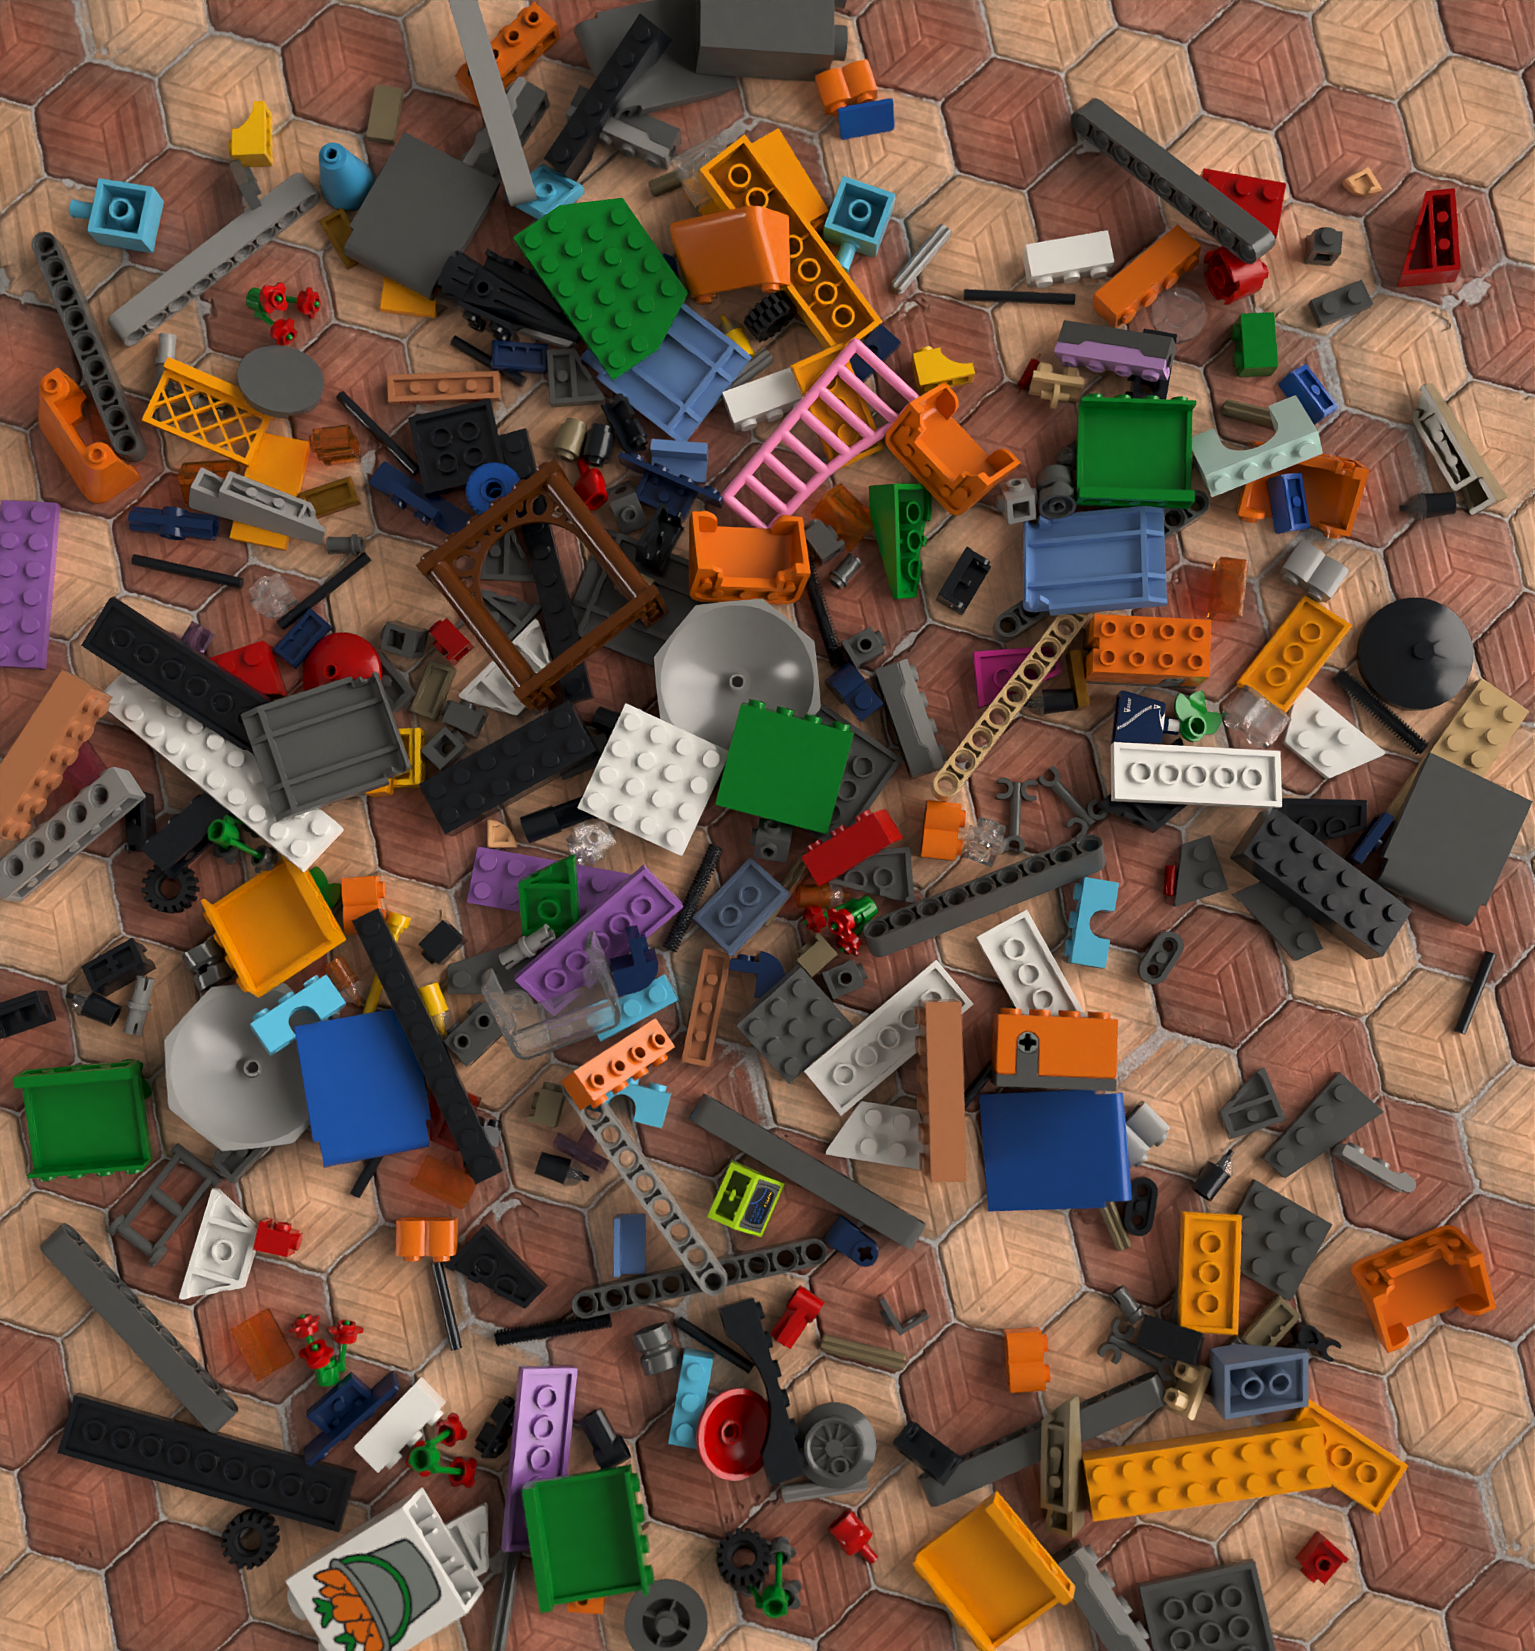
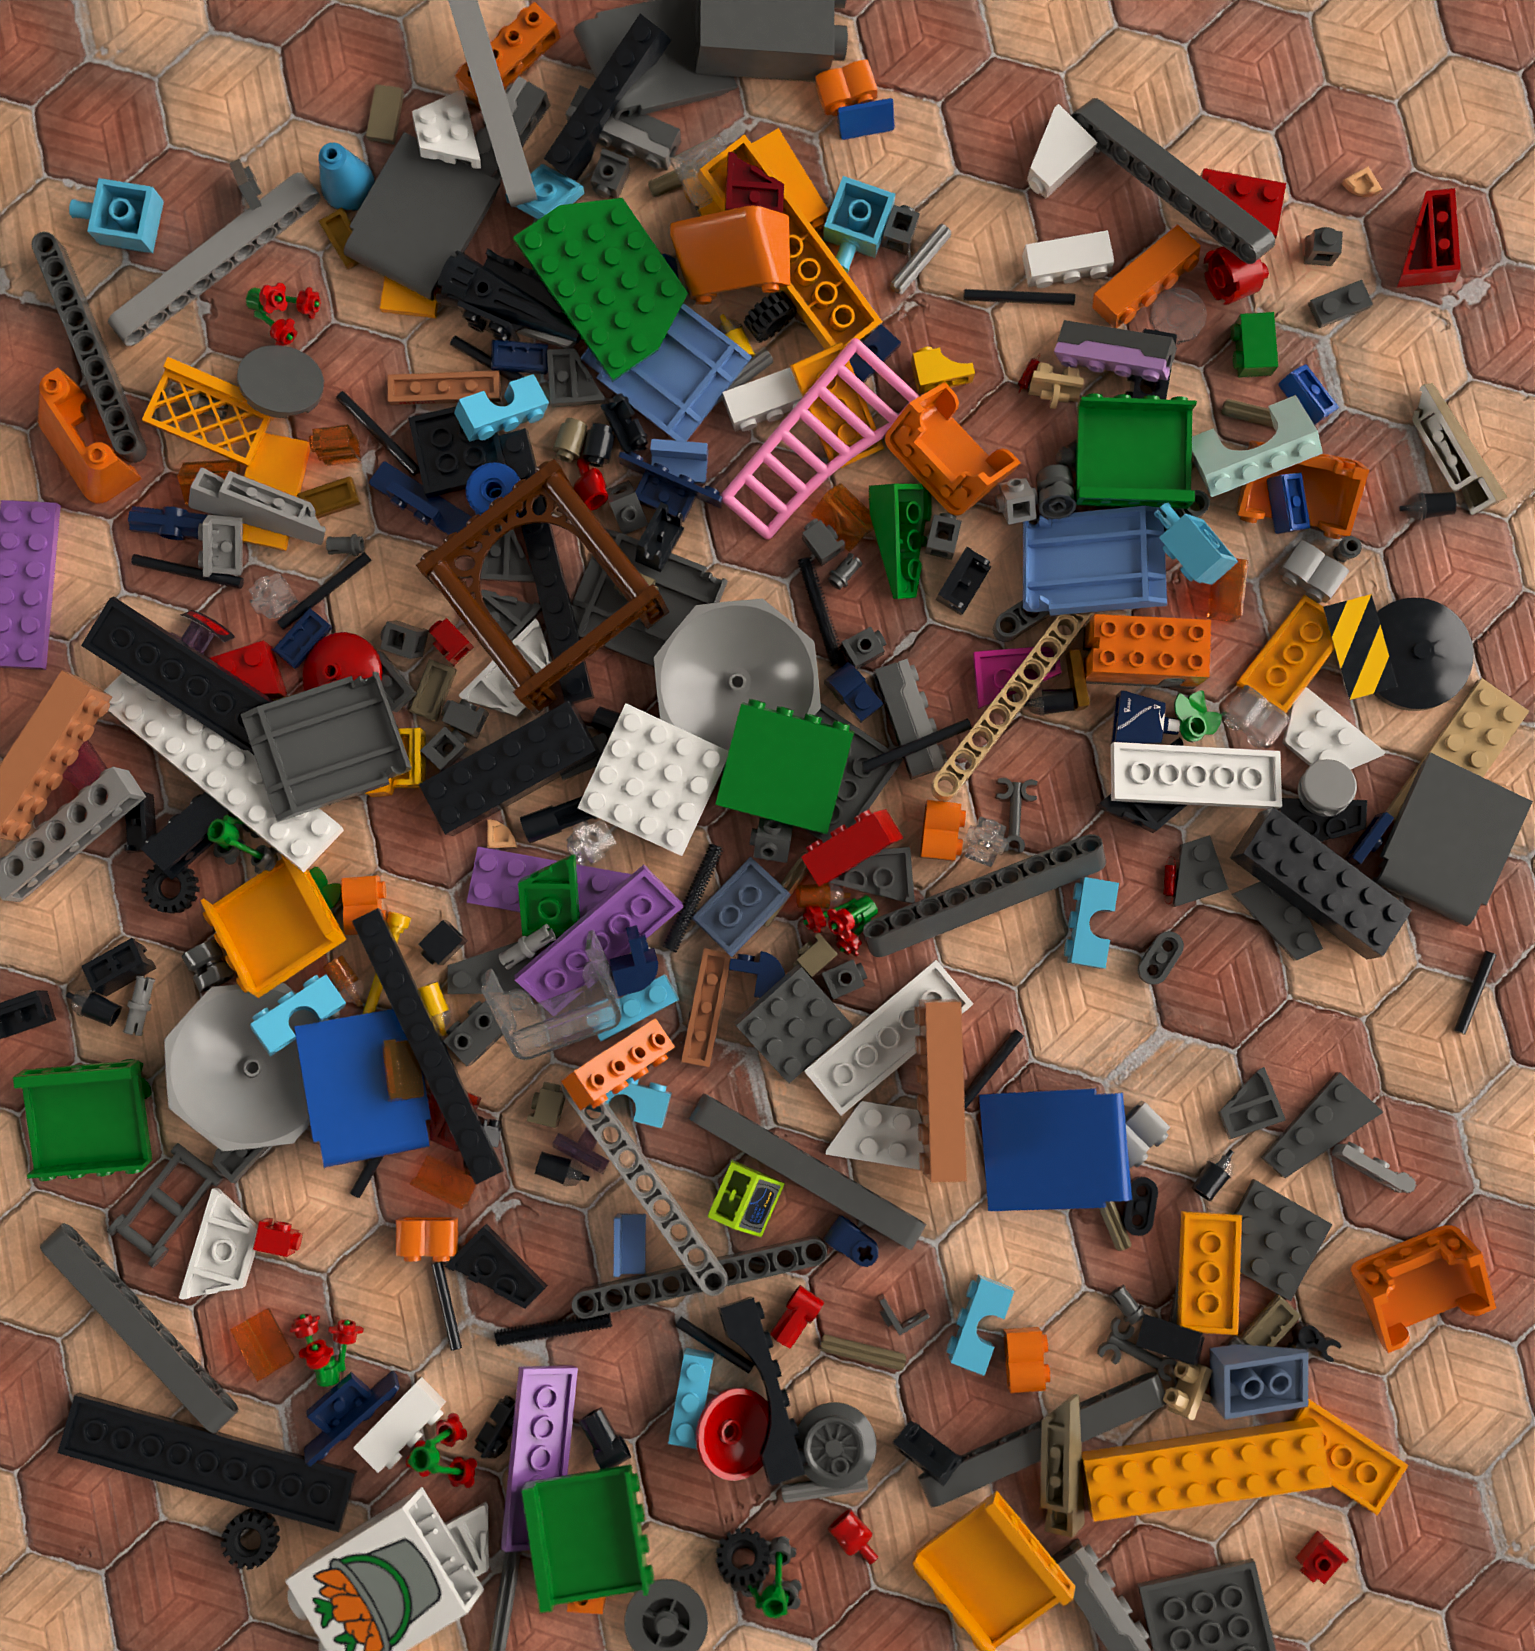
light grey pin [154,333,177,393] -> none
yellow arch [228,101,273,167] -> none
dark grey wheel [631,1322,681,1376] -> none
orange windscreen [689,511,811,605] -> none
white plate [976,910,1087,1090] -> none
orange piece [990,1008,1118,1091] -> none
dark grey bar [1037,766,1108,839] -> none
black axle [1332,668,1429,754] -> none
none -> sticker [180,610,235,642]
none -> light grey bracket [198,515,243,577]
none -> clear orange panel [382,1039,424,1102]
none -> white wing [412,90,481,169]
none -> medium azure arch [454,374,549,442]
none -> dark grey brick [591,148,630,198]
none -> dark red wing [725,152,784,213]
none -> black bar [862,718,972,773]
none -> dark grey brick [882,205,920,255]
none -> dark grey brick [925,513,962,560]
none -> medium azure arch [946,1274,1014,1376]
none -> white slope [1027,104,1098,198]
none -> medium azure brick [1154,503,1238,585]
none -> light grey head [1298,759,1357,817]
none -> sticker [1323,594,1398,700]
none -> dark grey pin [1333,536,1362,562]

